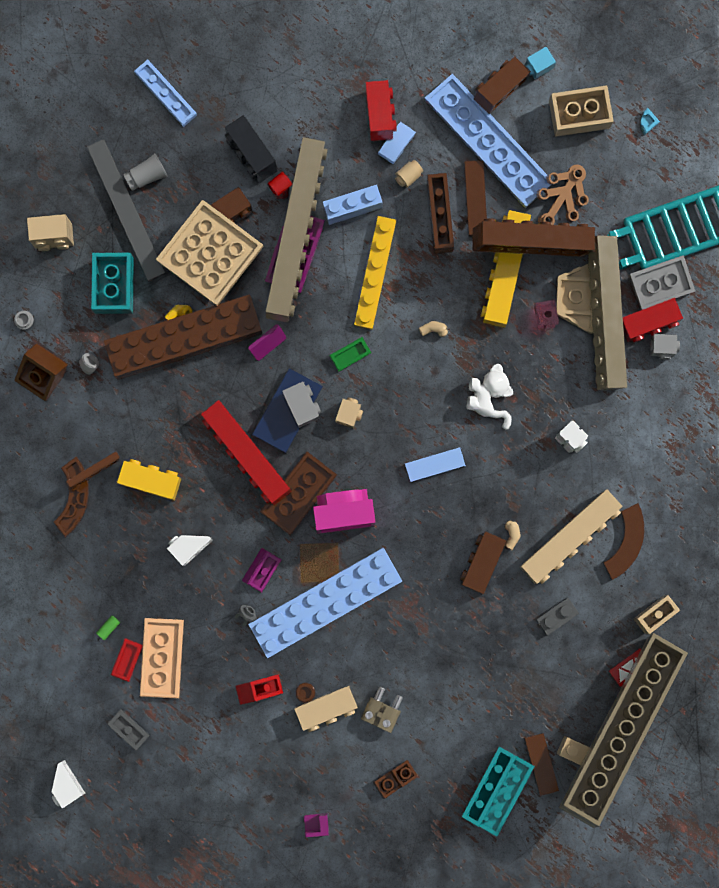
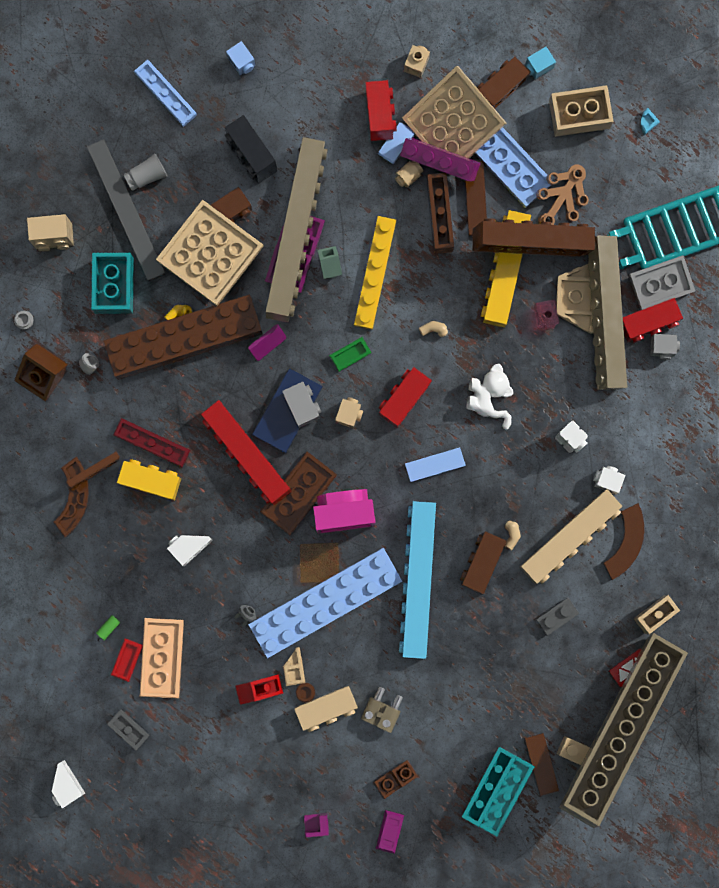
magenta slope [242,548,281,593] -> none
red piece [267,172,293,200] -> none
light blue brick [323,185,383,225] -> none
none -> dark red tile [113,418,191,468]
none -> light blue brick [226,41,255,75]
none -> tan tile [283,647,306,686]
none -> sand green brick [317,246,342,279]
none -> magenta tile [376,810,404,854]
none -> red brick [379,367,432,428]
none -> medium azure brick [399,501,436,659]
none -> magenta brick [400,138,481,181]
none -> tan plate [402,66,507,158]
none -> tan brick [404,45,430,78]
none -> white brick [593,466,625,495]

